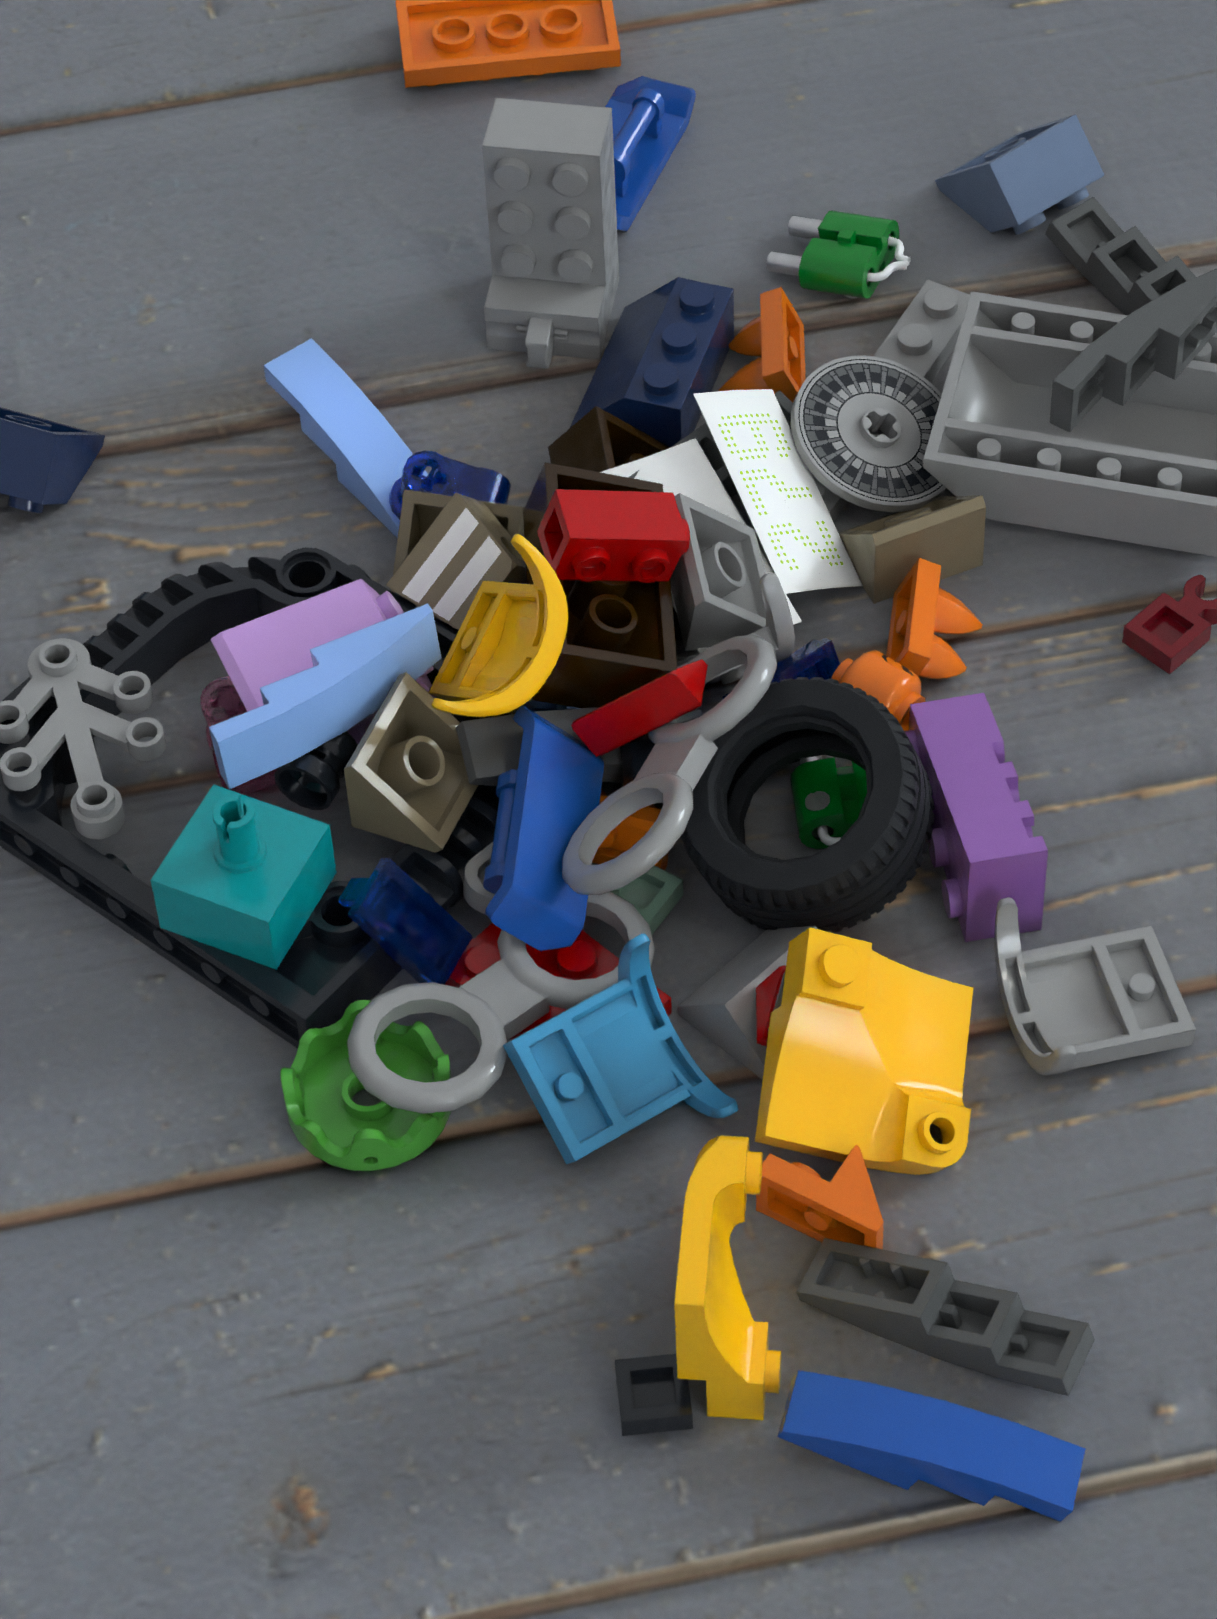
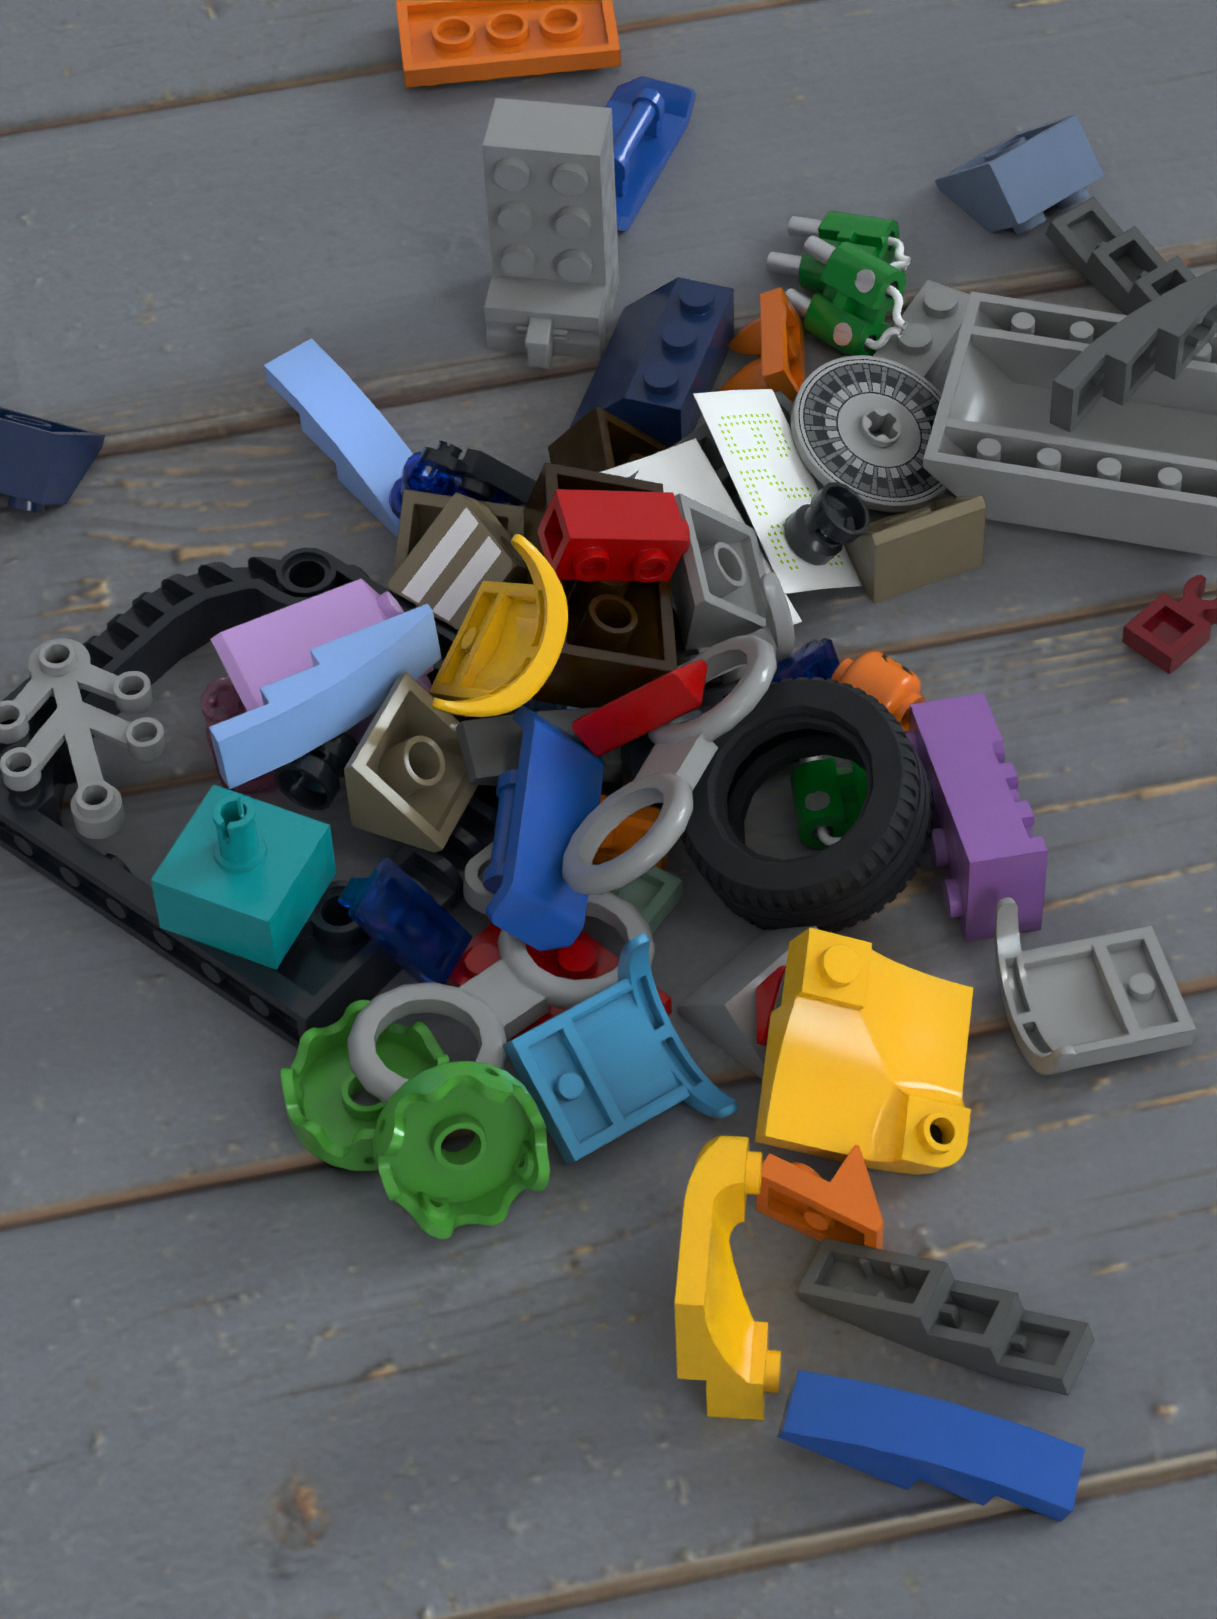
black plate [615,1354,693,1436] -> none
orange tile [886,558,983,679] -> none
none -> bright green plate [373,1061,550,1239]
none -> black hinge [419,440,536,507]
none -> black wheel [784,482,870,566]
none -> green piece [785,235,907,356]

